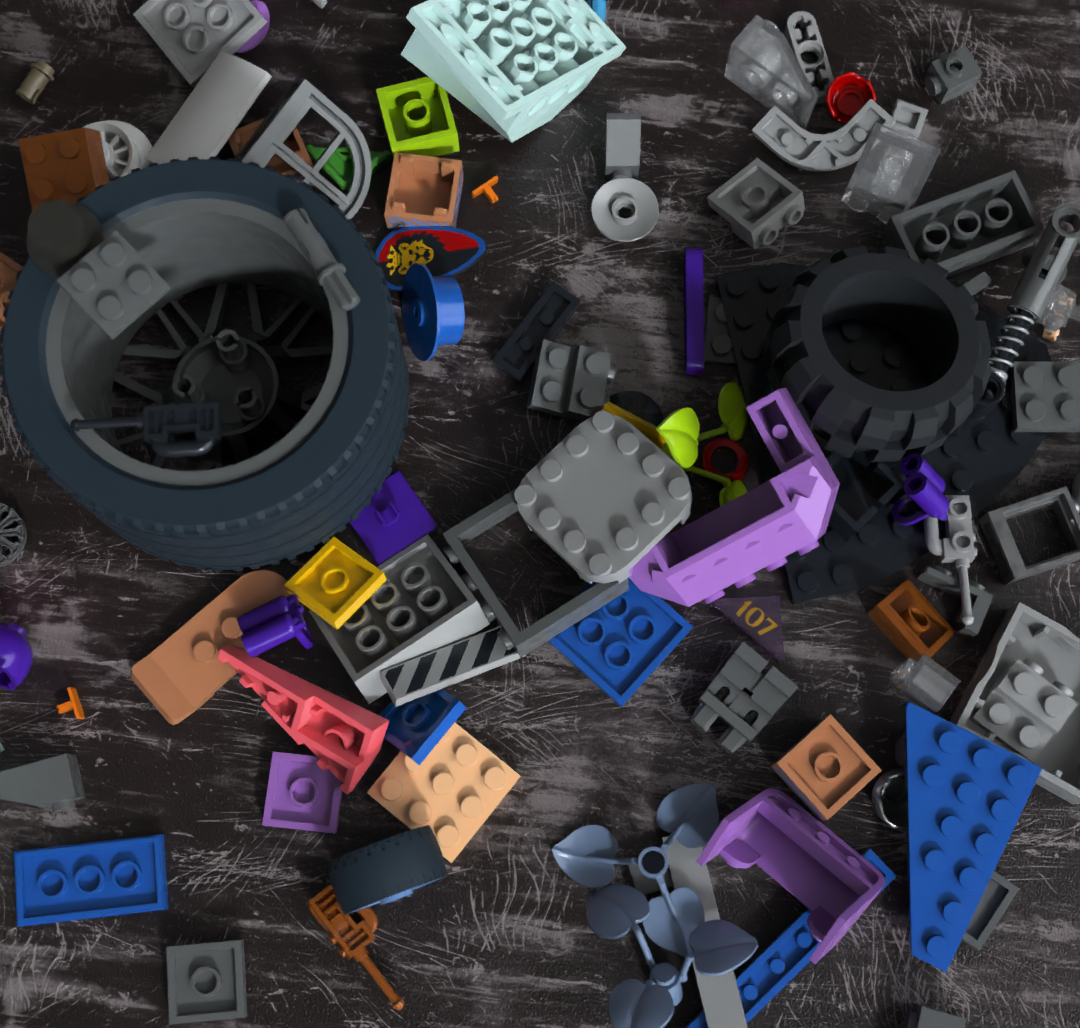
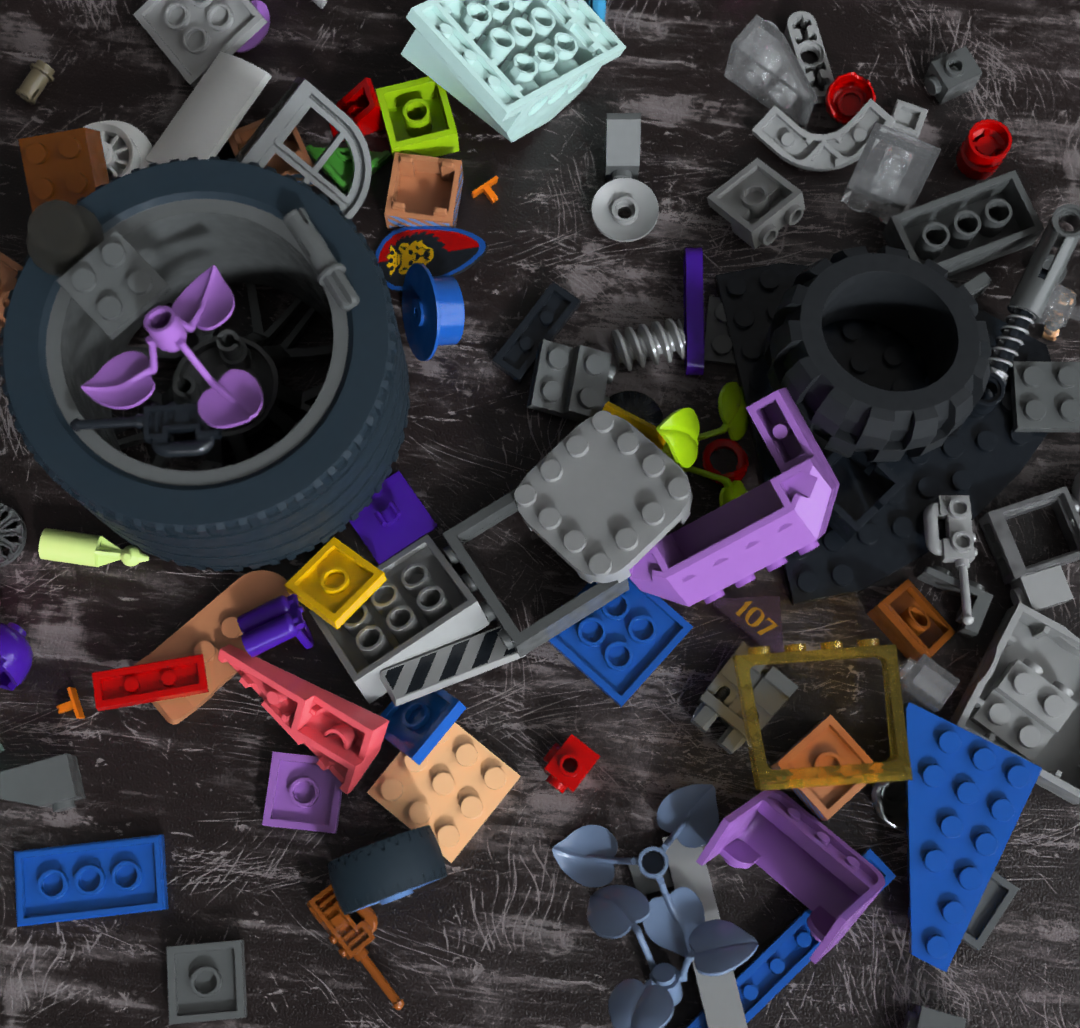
dark purple piece [892,453,950,526] -> none
none -> yellowish green wheel [39,528,149,567]
none -> medium lavender plant [81,265,263,428]
none -> red plate [92,654,209,711]
none -> red slope [329,77,385,142]
none -> red brick [543,734,600,794]
none -> light grey piece [611,318,686,371]
none -> clear yellow windscreen [733,638,913,791]
none -> red wheel [956,119,1012,180]
none -> light grey brick [1010,565,1073,612]

